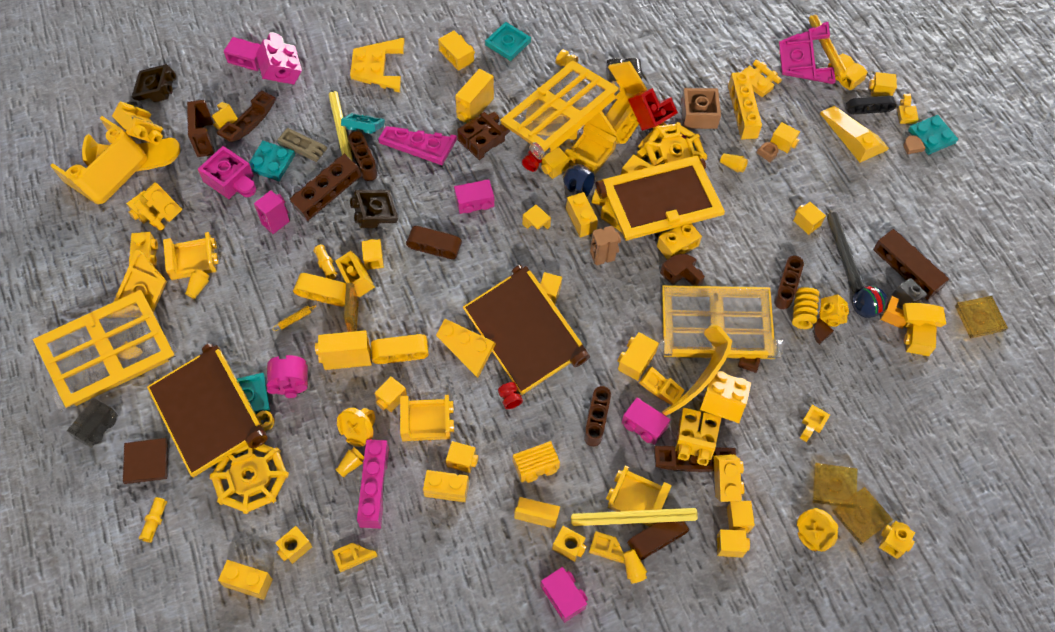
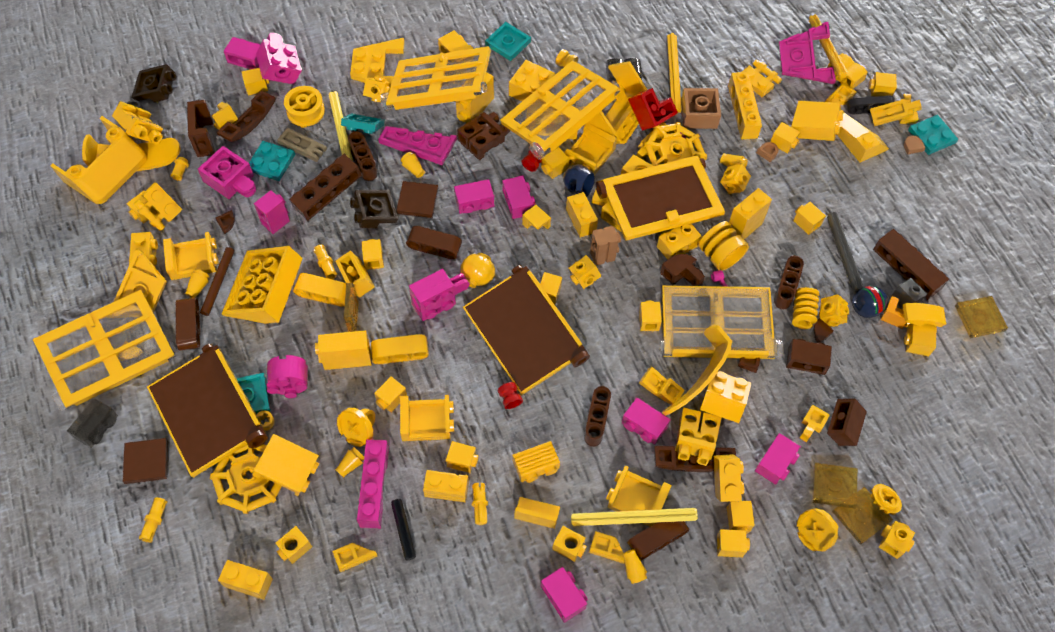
yellow piece [272,305,316,331] -> none
yellow wing [436,319,496,378] -> none
yellow brick [617,332,659,381] -> none
none -> yellow pin [170,157,189,181]
none -> reddish brown beam [175,297,200,351]
none -> reddish brown piece [200,247,235,316]
none -> reddish brown tile [215,210,235,234]
none -> yellow slope [222,246,303,324]
none -> yellow brick [242,68,270,96]
none -> yellow panel [252,434,320,496]
none -> yellow wheel [284,86,325,128]
none -> yellow brick [363,76,391,102]
none -> yellow door [381,46,491,111]
none -> black axle [391,499,416,560]
none -> reddish brown tile [396,181,439,218]
none -> yellow cone [400,152,425,178]
none -> dark pink brick [409,269,470,321]
none -> yellow plant [460,253,495,288]
none -> yellow axle [472,483,488,526]
none -> dark pink brick [502,176,536,219]
none -> yellow brick [509,60,555,102]
none -> yellow brick [568,255,601,289]
none -> yellow brick [639,300,662,331]
none -> yellow axle [667,33,682,114]
none -> yellow wheel [698,221,749,271]
none -> dark pink hand [711,270,728,287]
none -> yellow brick [720,164,751,194]
none -> yellow brick [729,188,772,239]
none -> dark pink brick [755,433,801,485]
none -> reddish brown brick [786,339,832,375]
none -> yellow brick [791,101,844,141]
none -> yellow tile [825,83,857,105]
none -> reddish brown brick [827,398,867,446]
none -> yellow hinge [870,99,922,127]
none -> yellow gear [870,484,902,515]

